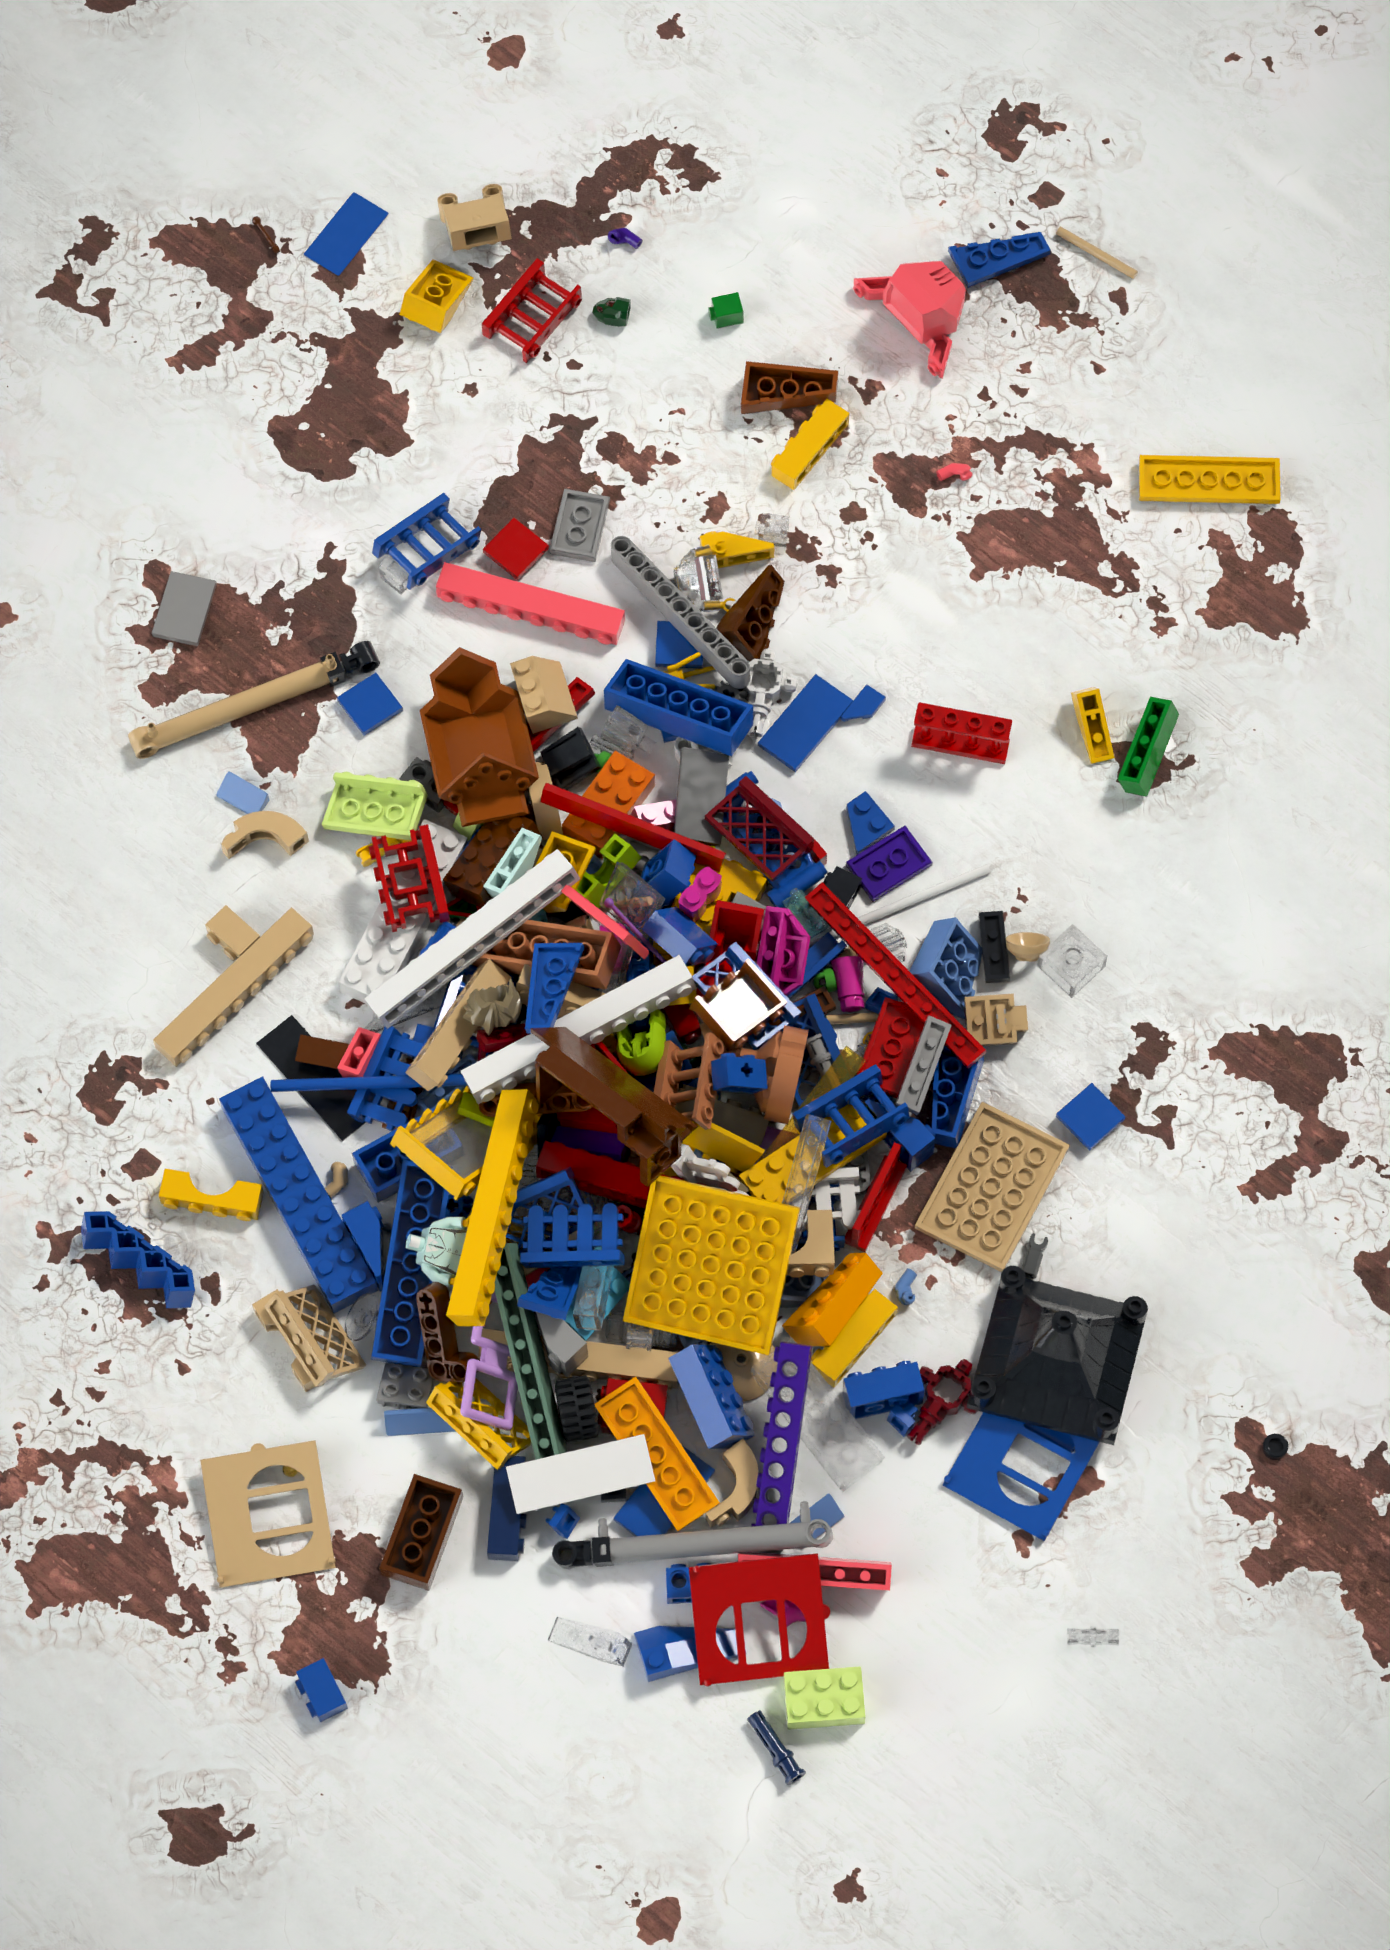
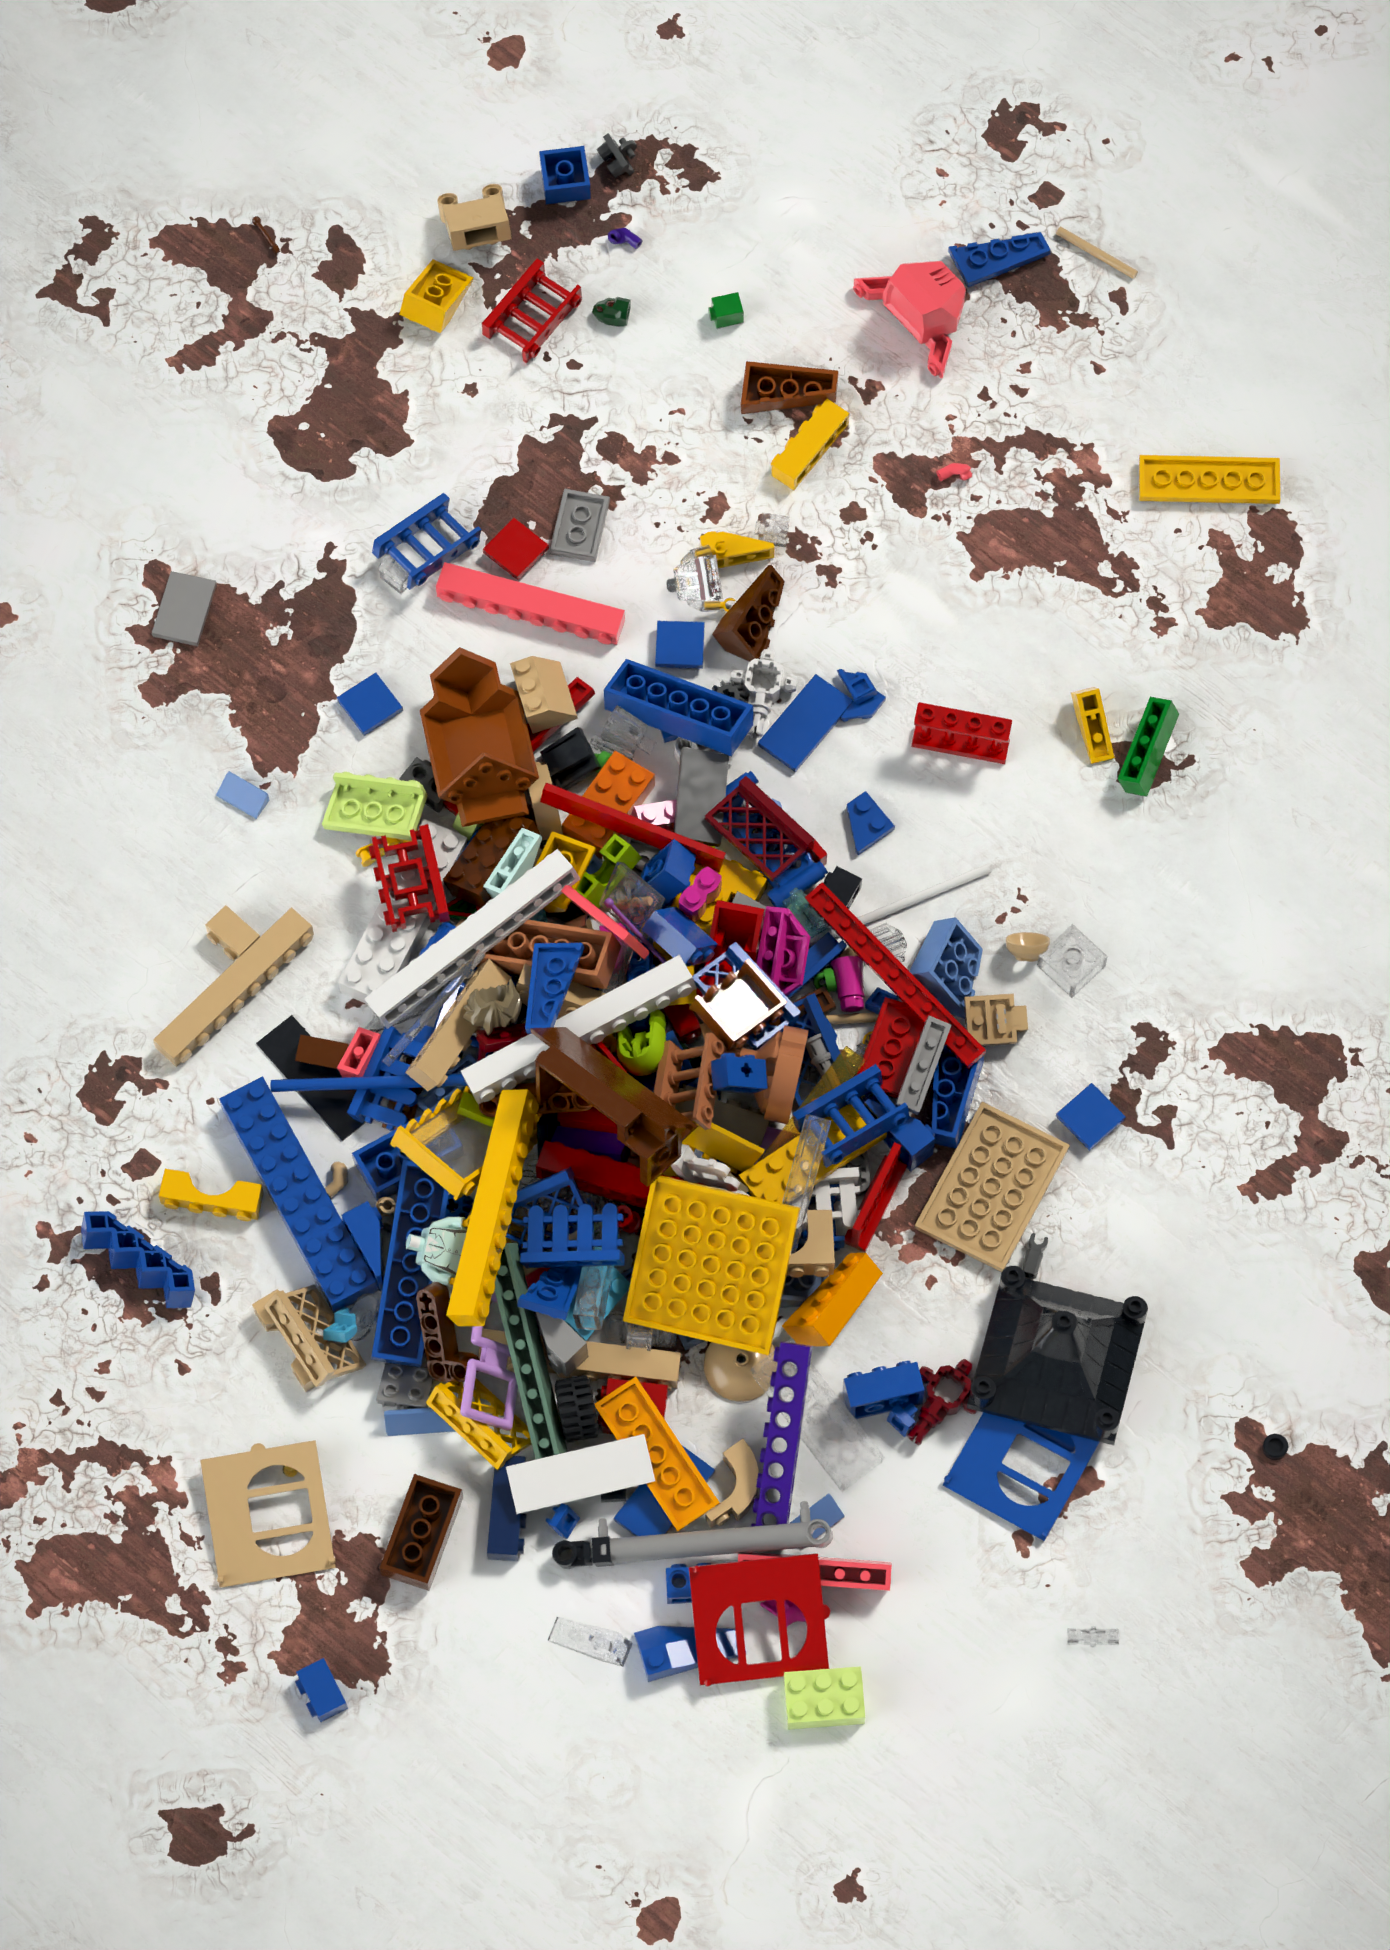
tan piece [128,641,380,759] -> none
tan arch [221,811,309,859] -> none
blue sticker [304,192,389,276] -> none
light grey beam [611,536,750,689] -> none
yellow plant [663,652,716,689] -> none
brick [668,1344,755,1449] -> none
dark blue pin [747,1710,806,1785] -> none
yellow brick [811,1289,898,1388] -> none
dark purple tile [846,826,932,902] -> none
medium blue arm [895,1268,917,1305] -> none
black plate [978,911,1010,983] -> none
none -> medium azure slope [323,1307,357,1343]
none -> tan axle [376,1197,396,1217]
none -> clear bar [382,949,486,1067]
none -> blue brick [539,146,591,205]
none -> dark grey hips [596,133,637,178]
none -> blue tile [837,669,878,705]

